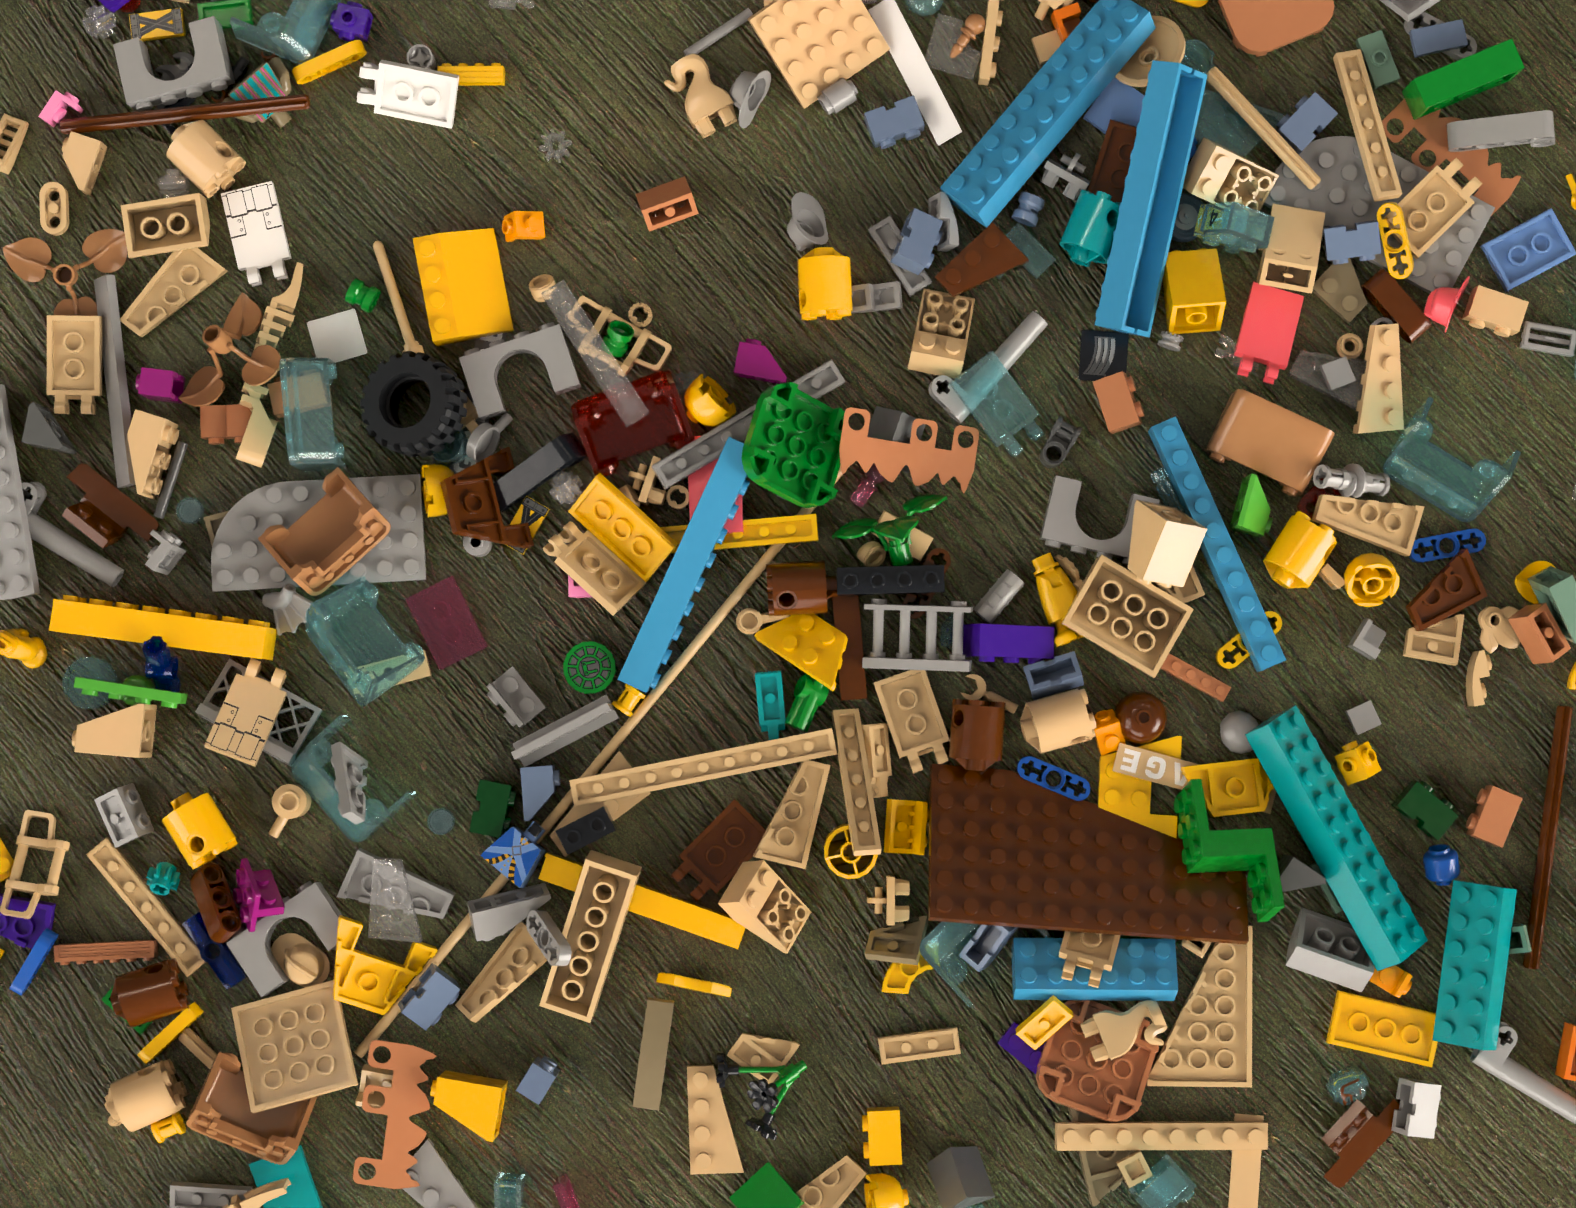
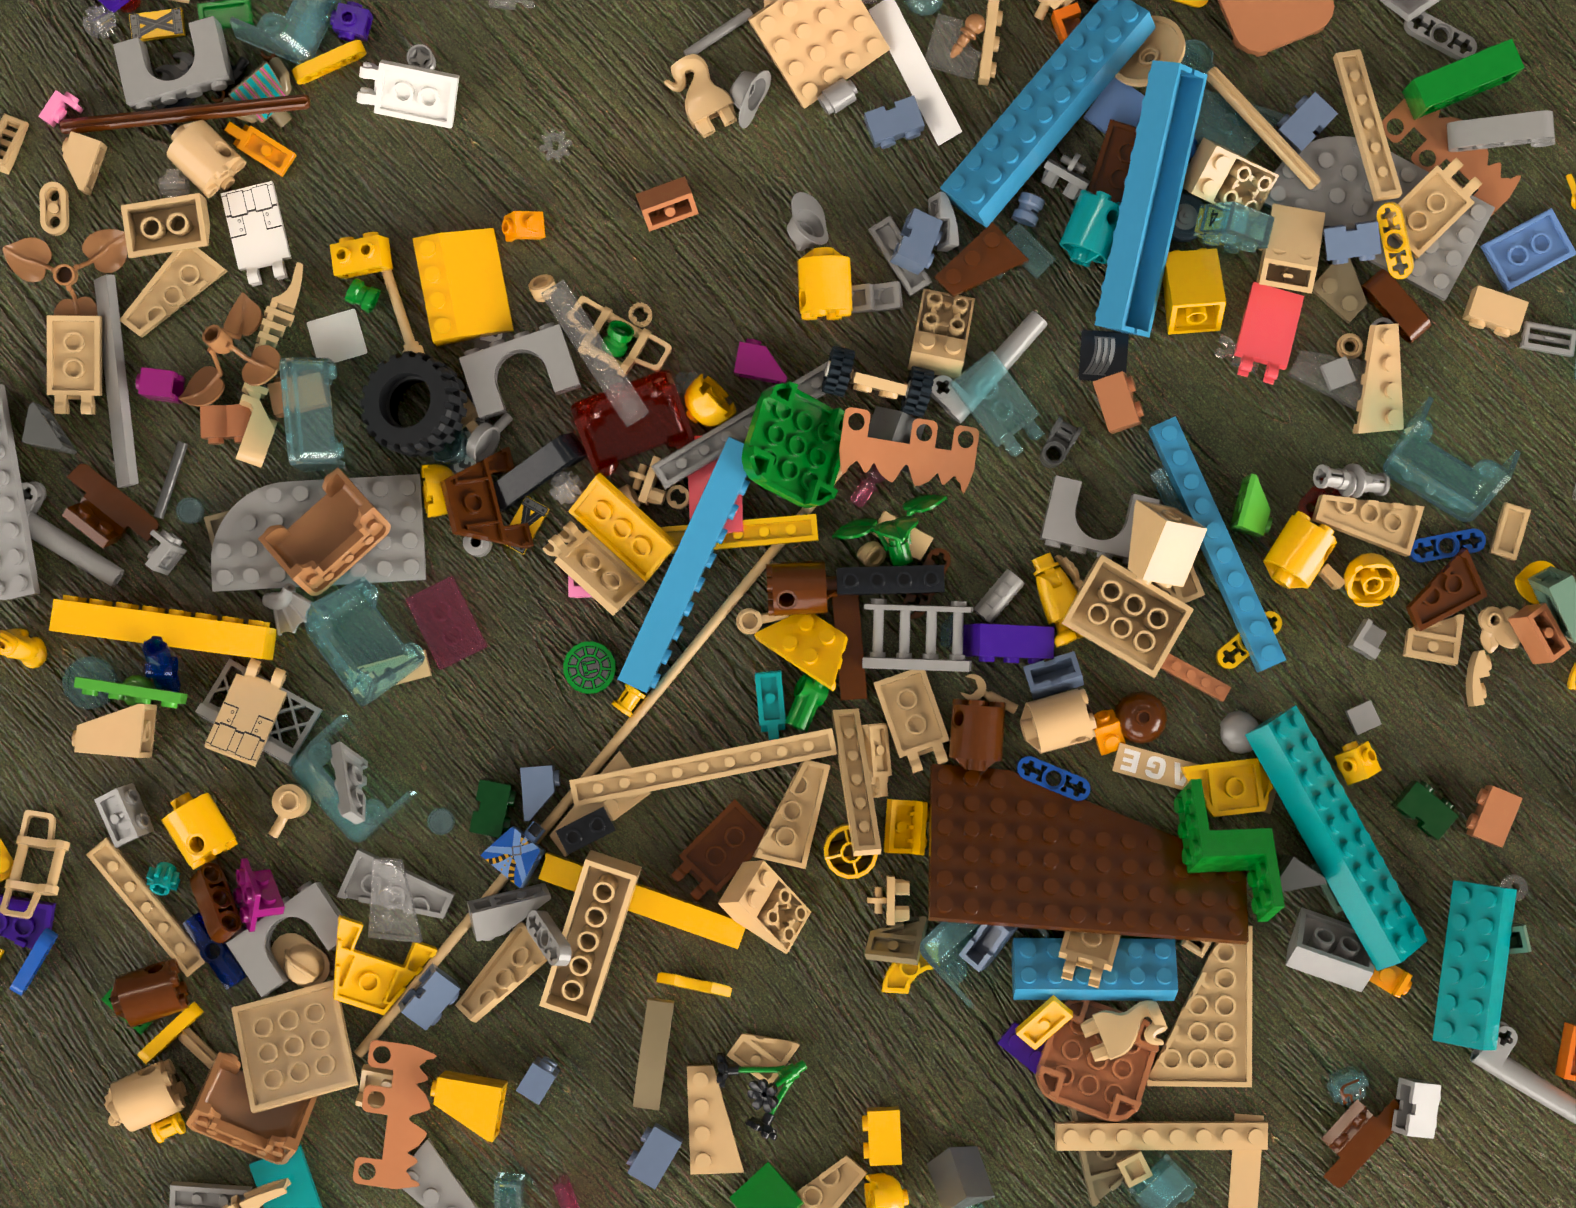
nougat piece [54,939,158,965] -> none
tan slope [127,409,179,500] -> none
yellow piece [437,63,505,86] -> none
light grey bracket [486,666,547,728] -> none
light grey fence [511,694,619,767] -> none
tan tile [878,1026,961,1065] -> none
tan tile [1031,29,1062,65] -> none
yellow wing [1097,736,1182,839] -> none
light grey bush [1157,331,1184,351] -> none
medium nougat windscreen [1205,389,1335,497] -> none
yellow tile [1326,990,1438,1067] -> none
sand green plate [1355,30,1400,90] -> none
sand blue tile [1409,19,1468,58] -> none
blue head [1423,844,1460,886] -> none
coral piece [1424,276,1470,333] -> none
reddish brown axle [1523,705,1573,970] -> none
none -> light orange hinge [224,122,297,177]
none -> yellow brick [330,232,393,279]
none -> sand blue brick [626,1123,683,1189]
none -> black plate [822,345,935,417]
none -> tan tile [1489,502,1531,561]
none -> clear plate [1500,875,1528,902]

